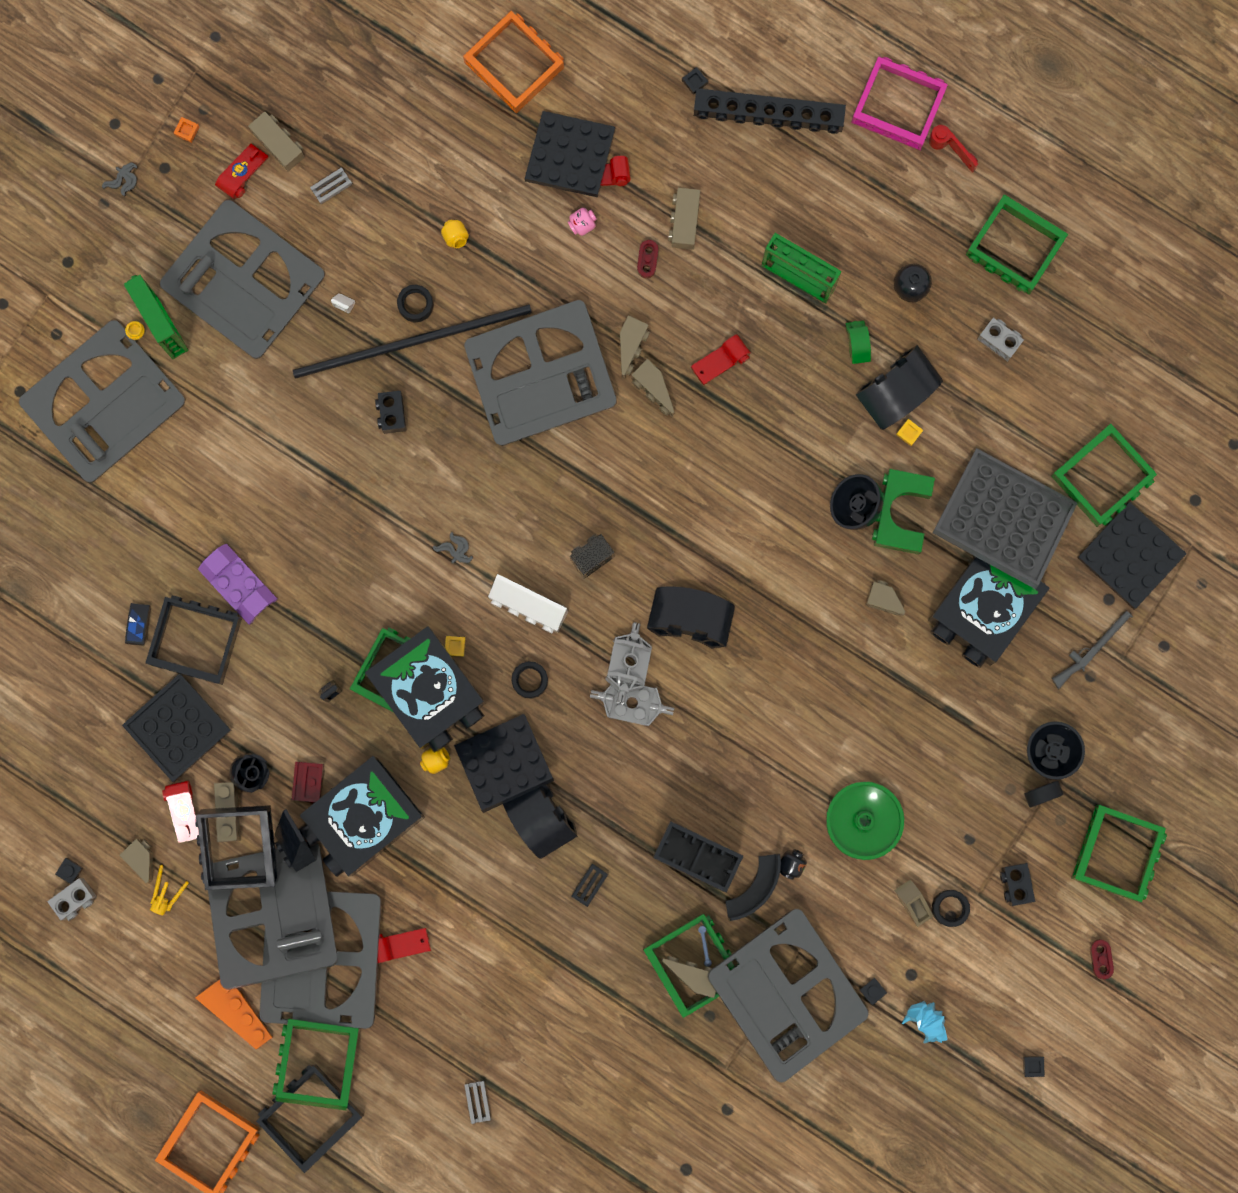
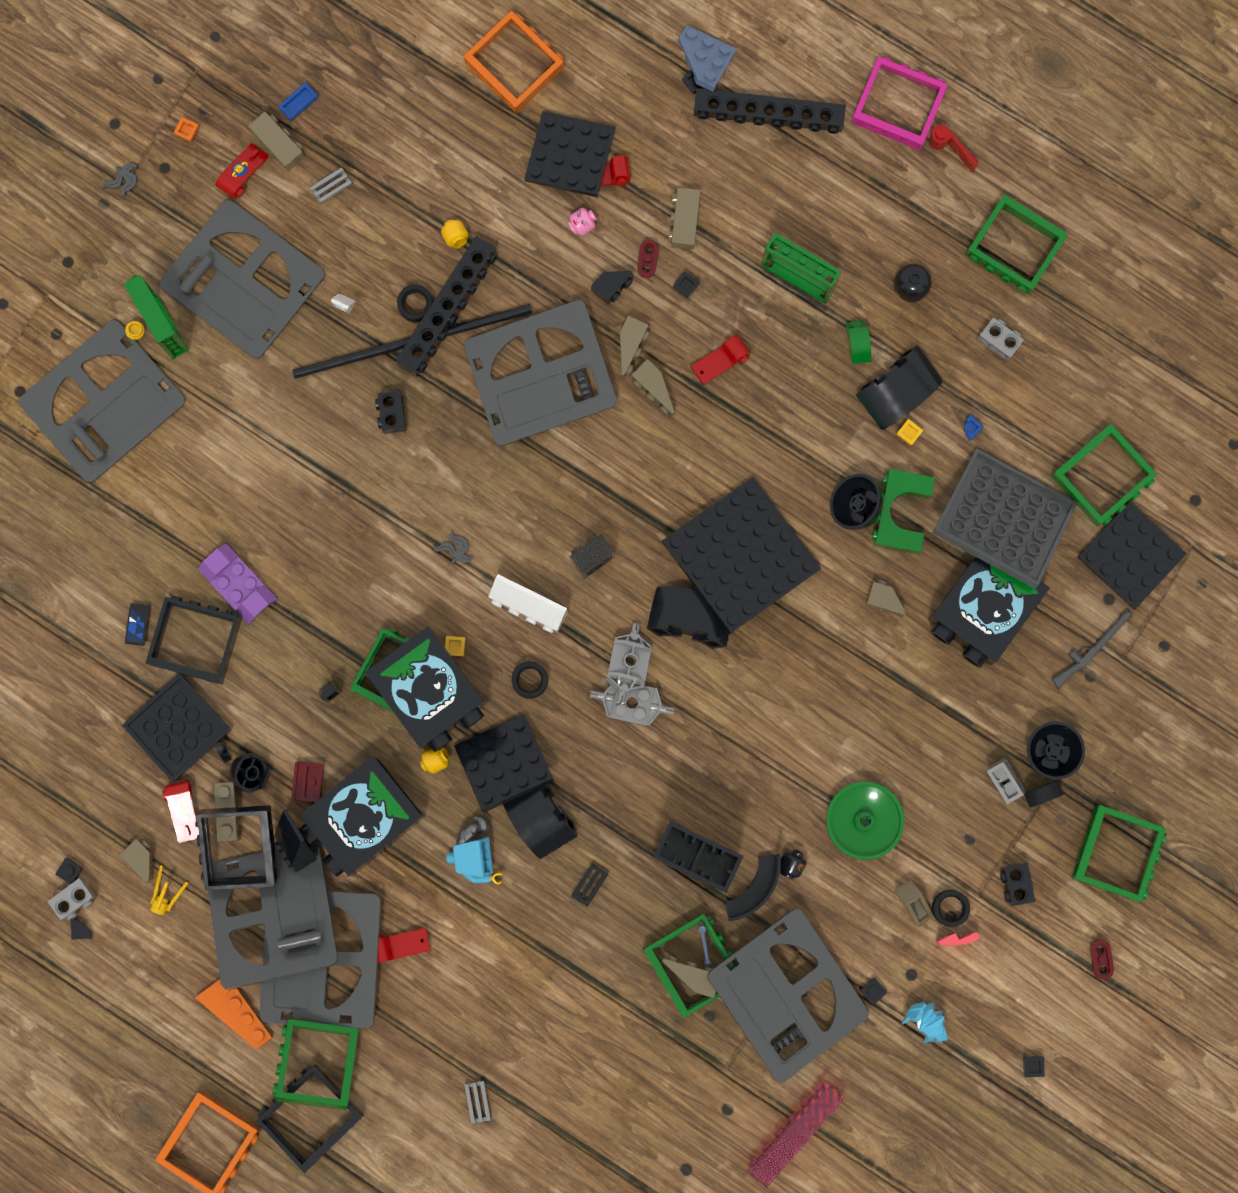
none -> black tile [71,920,92,940]
none -> black tile [214,742,231,763]
none -> blue tile [278,82,319,122]
none -> black brick [396,236,497,377]
none -> medium azure torso [446,815,503,884]
none -> black slope [591,270,633,305]
none -> black plate [662,477,821,634]
none -> black plate [673,272,700,299]
none -> sand blue plate [678,25,737,92]
none -> clear pink brick [748,1080,845,1188]
none -> coral slope [936,931,980,946]
none -> blue tile [964,414,984,441]
none -> light grey brick [987,757,1026,804]

